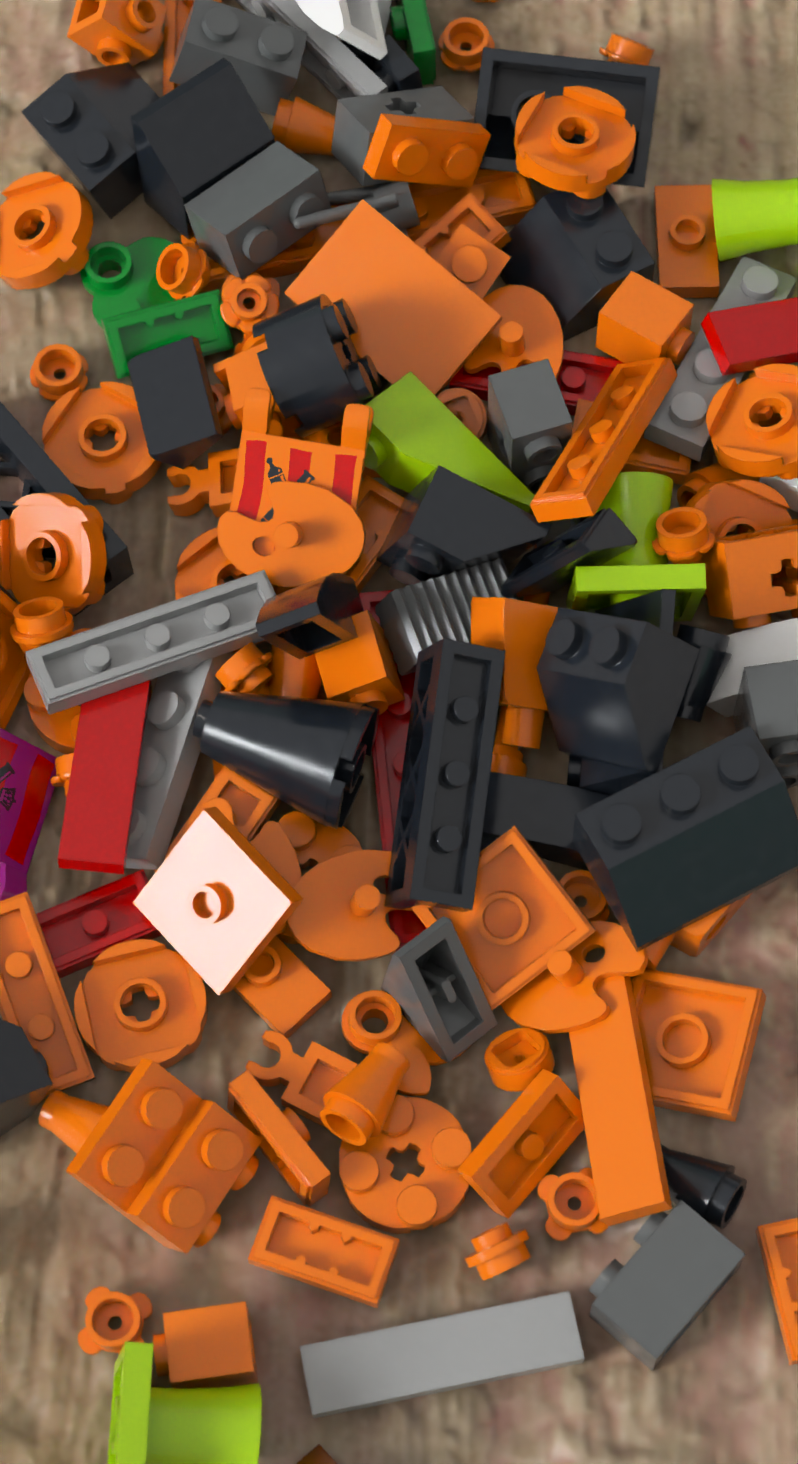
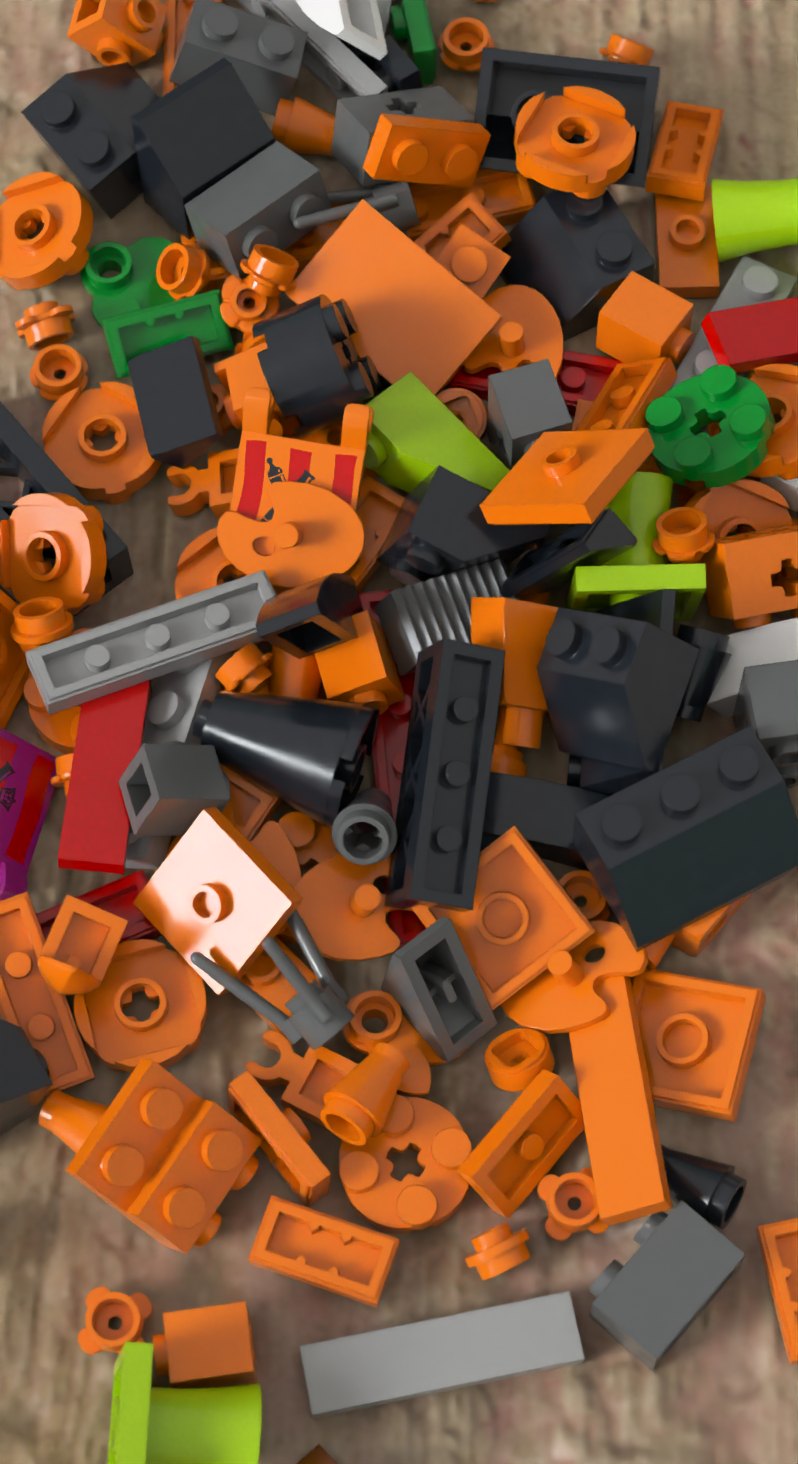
none -> orange plate [15,301,75,351]
none -> orange plate [37,894,128,995]
none -> dark grey brick [118,741,231,836]
none -> dark grey plant [190,910,355,1050]
none -> orange plate [240,244,299,297]
none -> dark grey cone [332,788,397,865]
none -> orange plate [479,428,655,525]
none -> orange plate [645,101,724,201]
none -> green plate [645,365,775,488]

